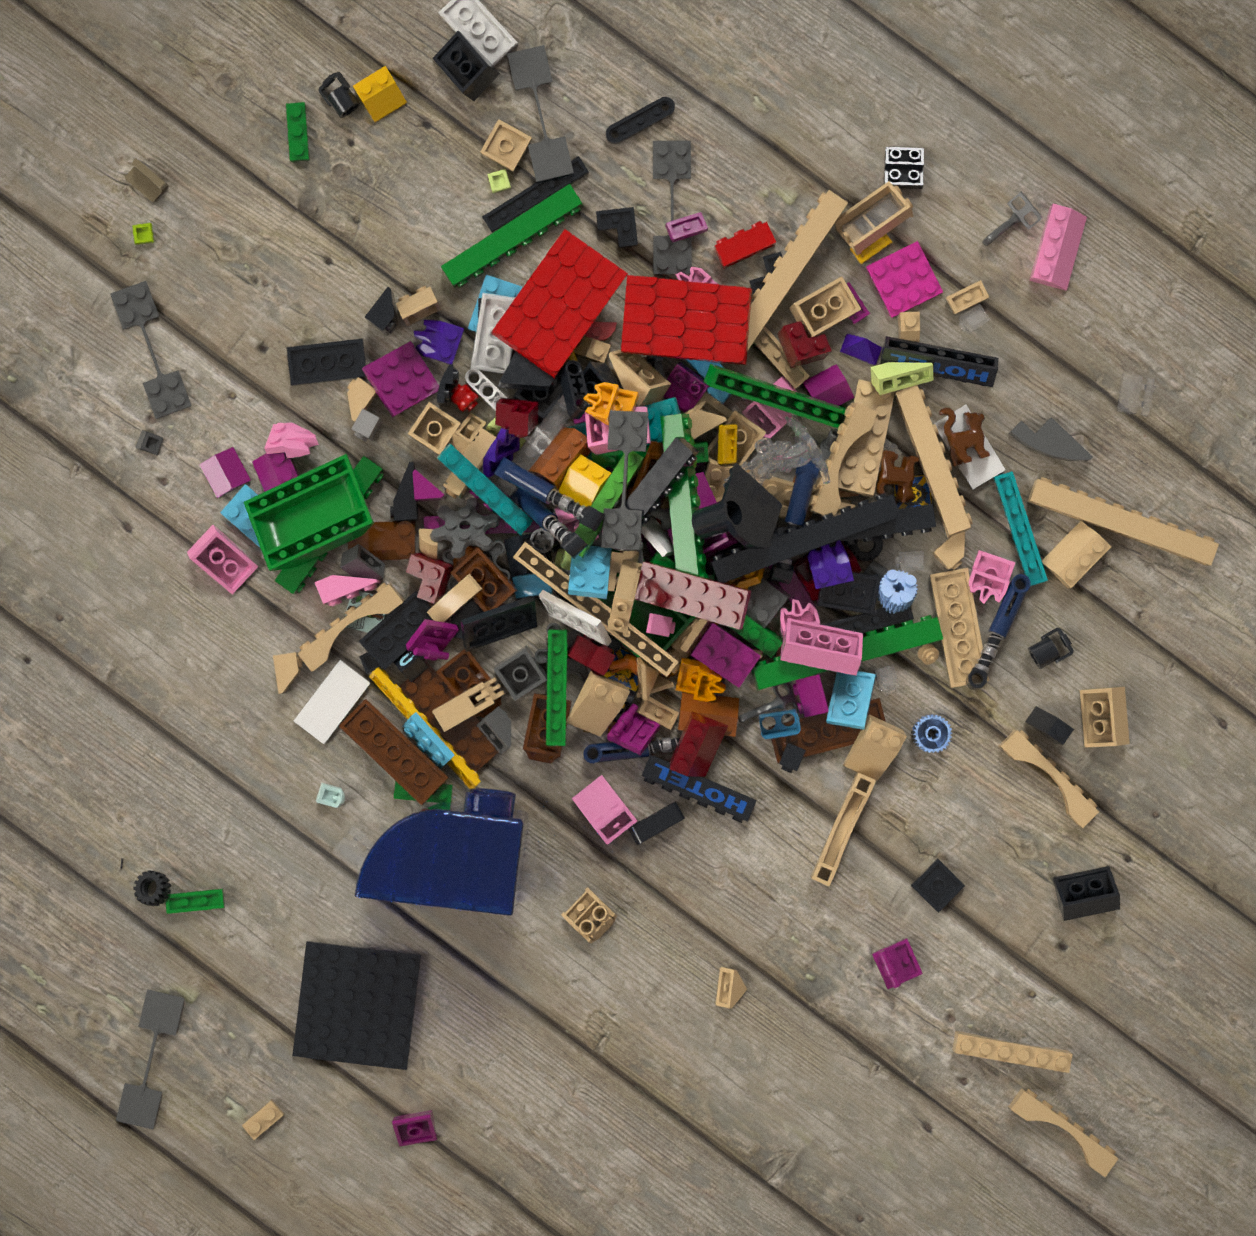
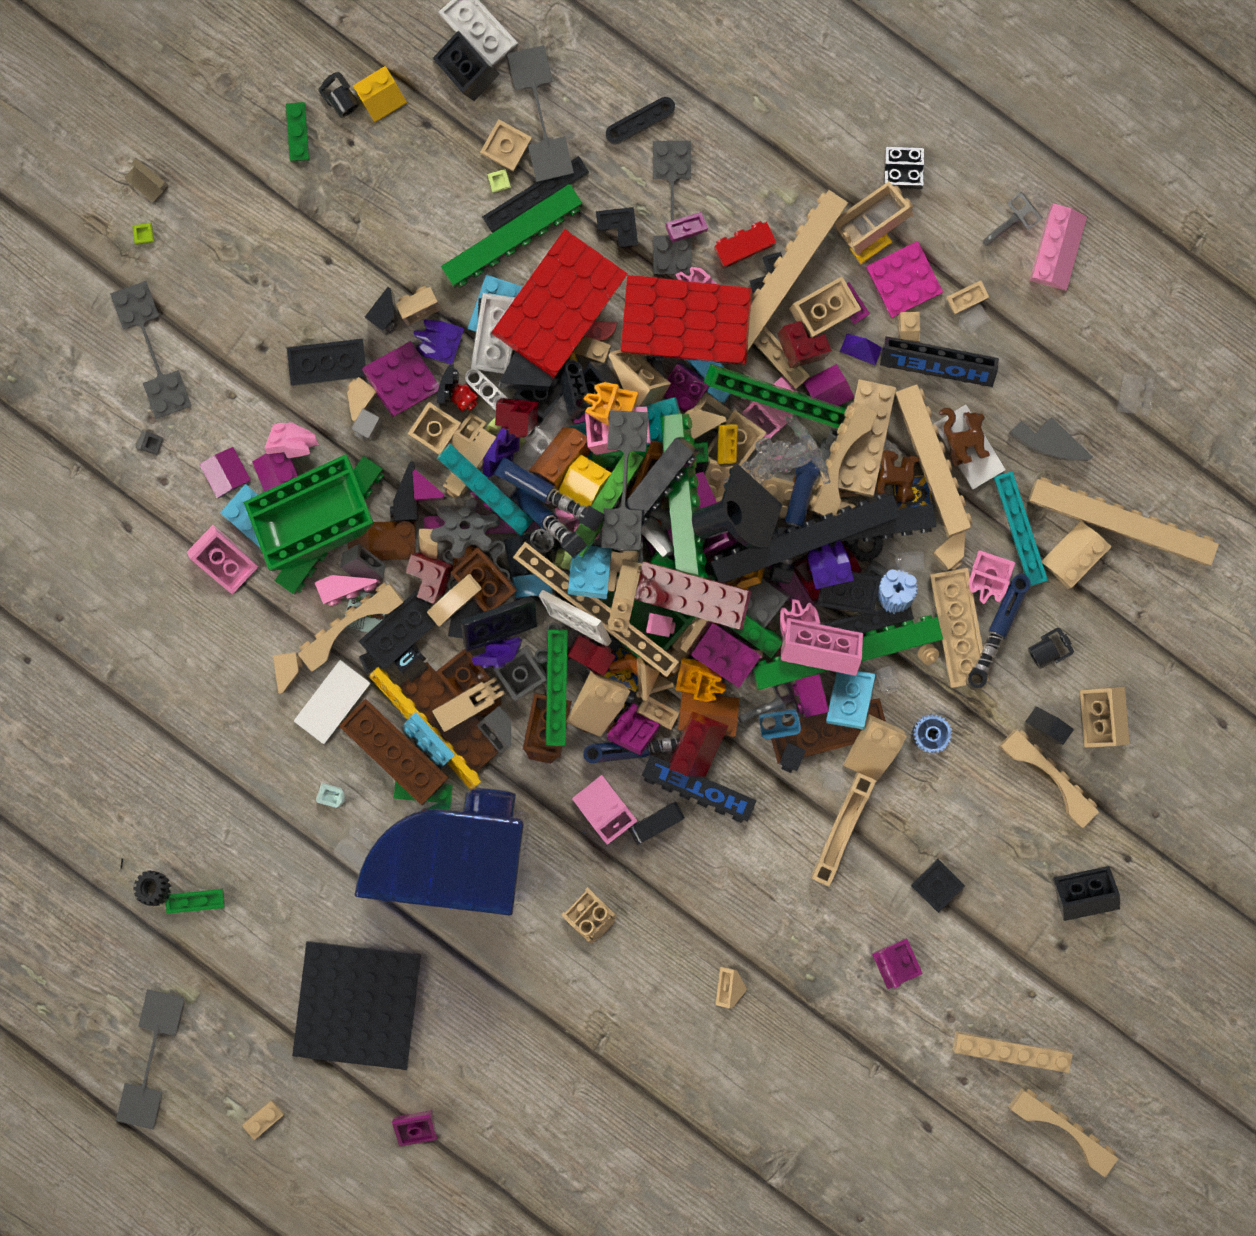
magenta plate [406,619,458,660] -> none
yellowish green slope [871,362,934,395] -> none
none -> dark purple plate [472,637,523,668]

